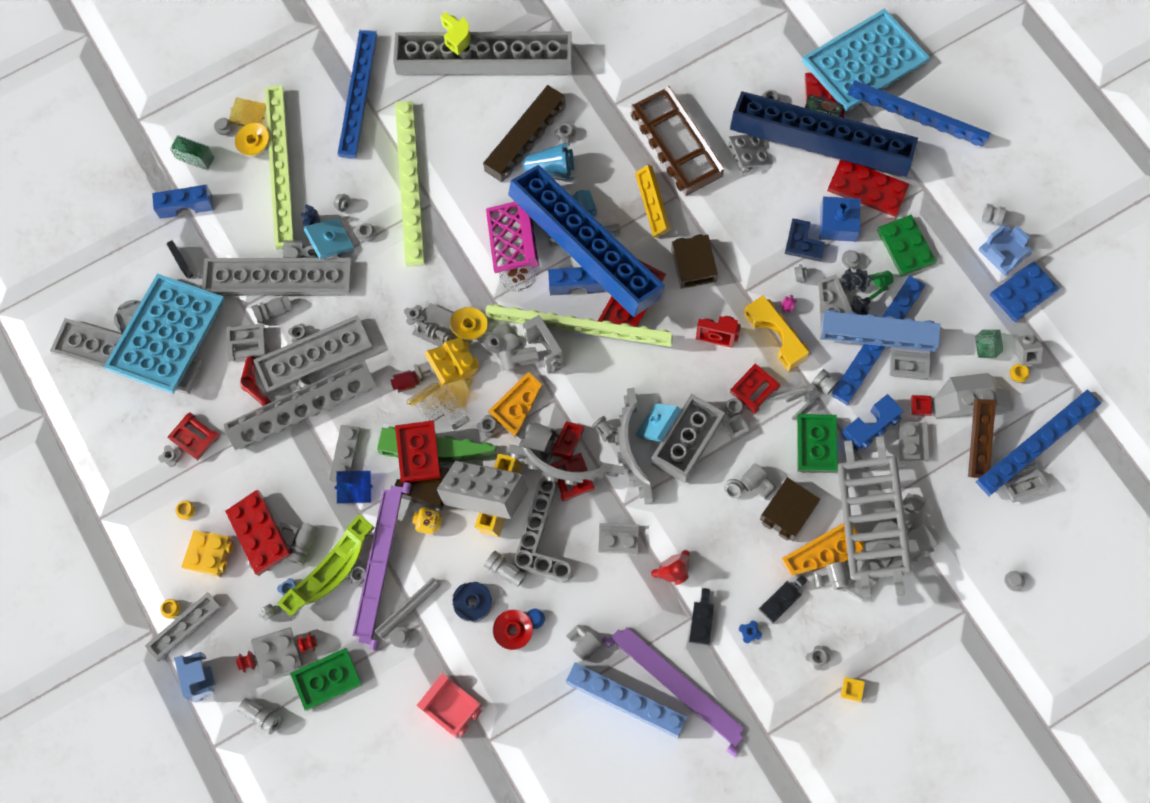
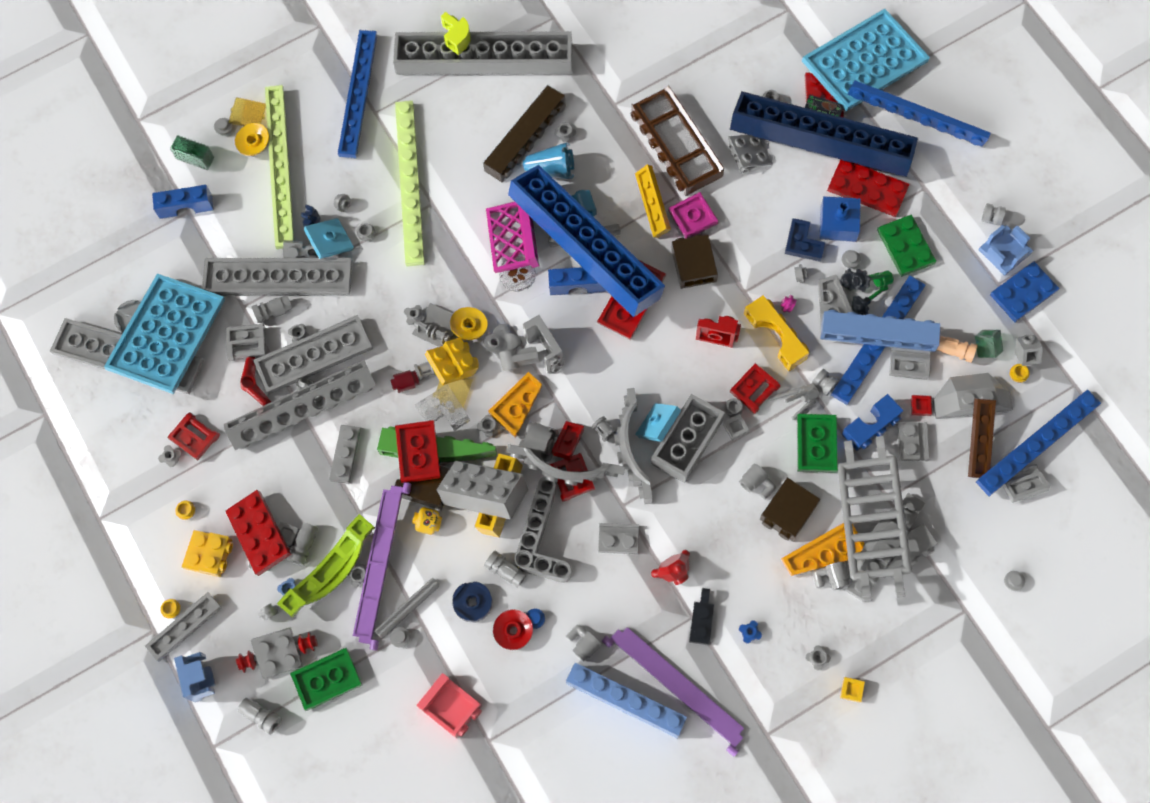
black tile [166,240,194,279] -> none
clear blue piece [335,471,373,504] -> none
clear yellow piece [406,383,440,406] -> none
yellowish green plate [485,304,673,347] -> none
light grey plate [724,479,744,498] -> none
black plate [759,575,807,624] -> none
none -> dark pink plate [668,192,719,239]
none -> light nougat axle [937,335,978,363]

